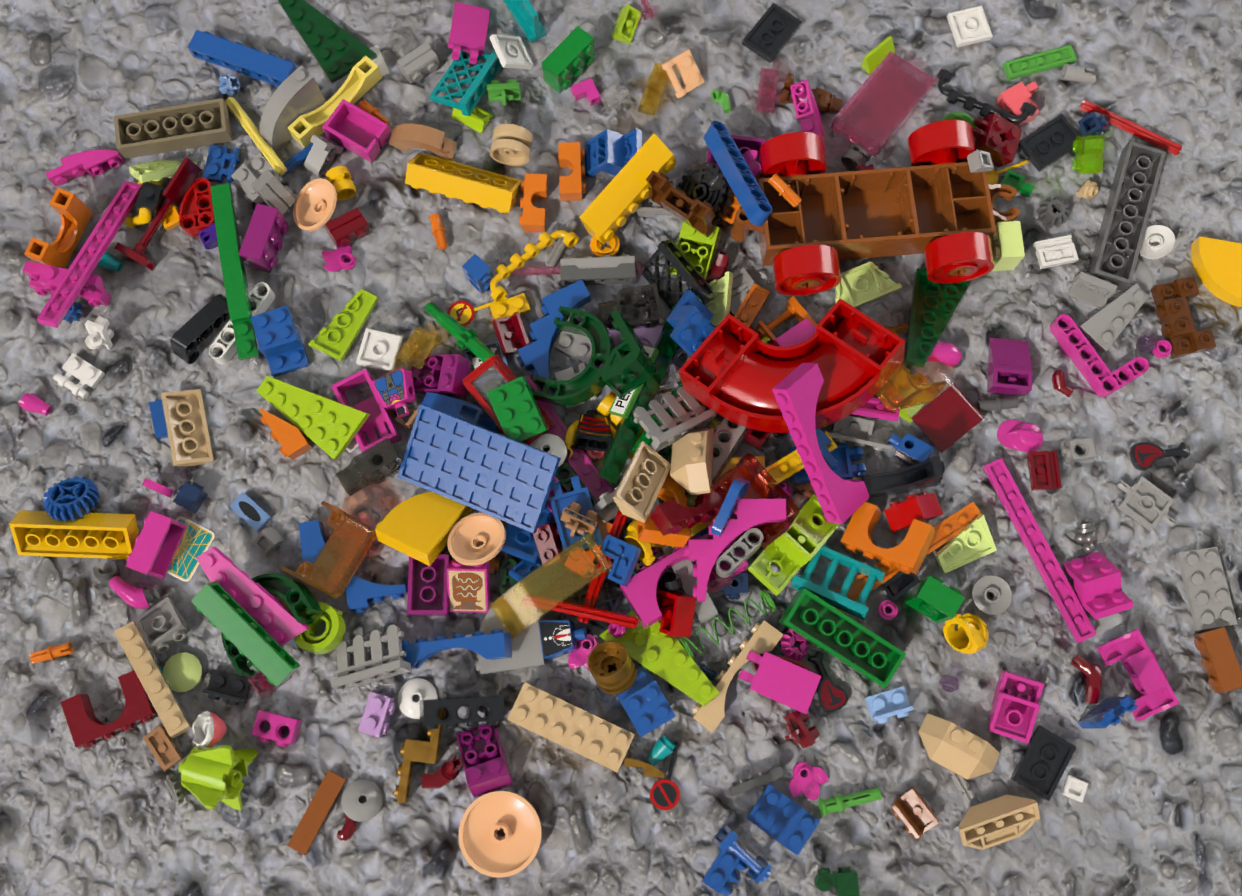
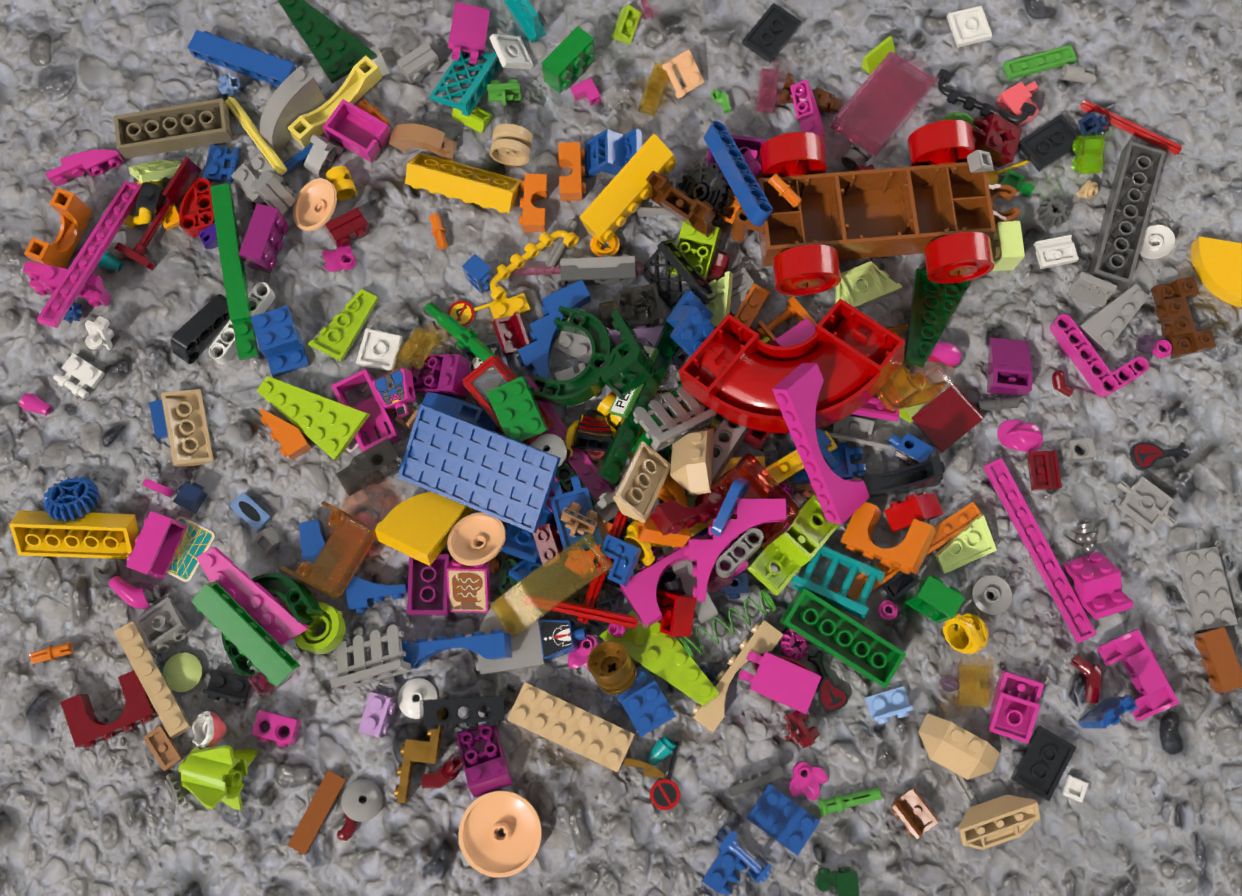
none -> clear yellow plate [958,664,989,707]

